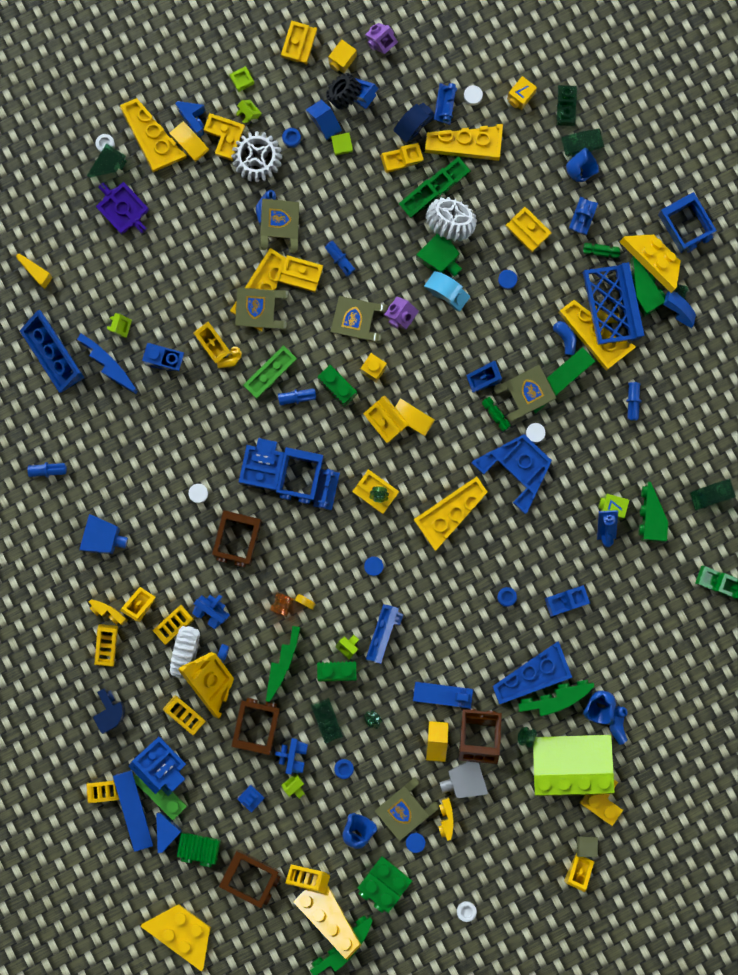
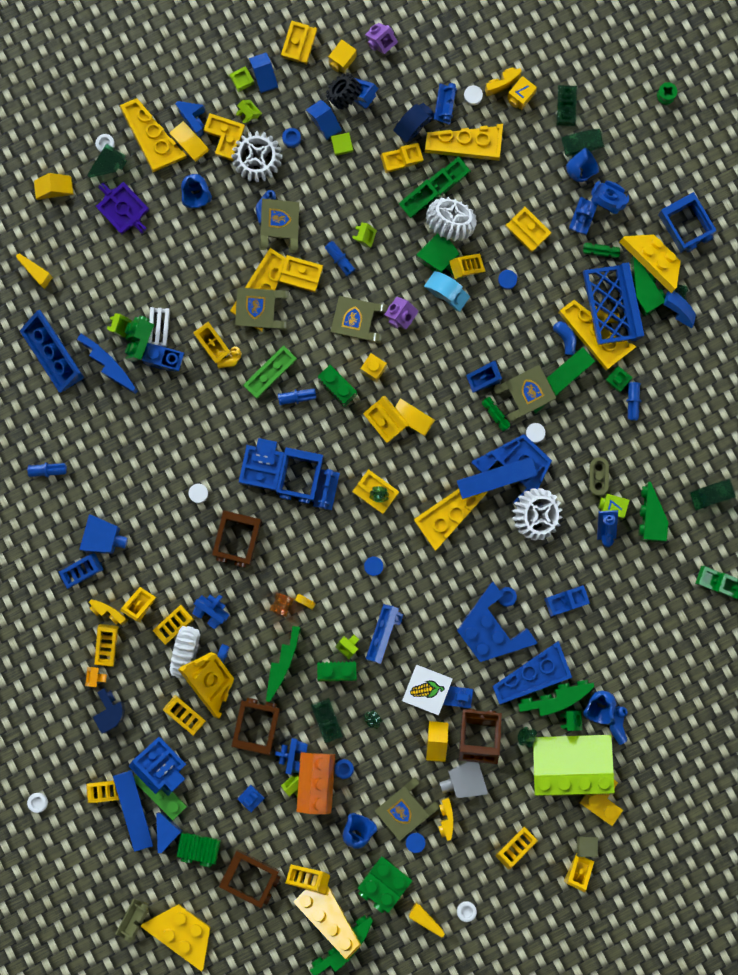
none -> white tile [27,793,48,813]
none -> yellow slope [34,173,74,200]
none -> blue slope [59,553,104,589]
none -> light orange tile [85,667,107,687]
none -> olive hinge [115,898,149,943]
none -> green plate [124,316,154,362]
none -> white tile [148,307,170,347]
none -> blue hair [181,174,212,208]
none -> blue slope [249,52,278,93]
none -> orange slope [296,752,335,814]
none -> lime tile [352,223,377,248]
none -> white tile [402,665,452,715]
none -> yellow slope [408,902,445,938]
none -> yellow slope [449,253,485,279]
none -> blue slope [457,457,538,499]
none -> blue wing [457,581,538,662]
none -> yellow slope [485,68,522,96]
none -> yellow slope [495,827,538,870]
none -> white gear [512,488,563,540]
none -> green tile [560,711,582,731]
none -> olive plate [589,457,609,496]
none -> blue plate [591,181,629,214]
none -> green tile [605,366,633,393]
none -> green wheel [657,82,678,105]

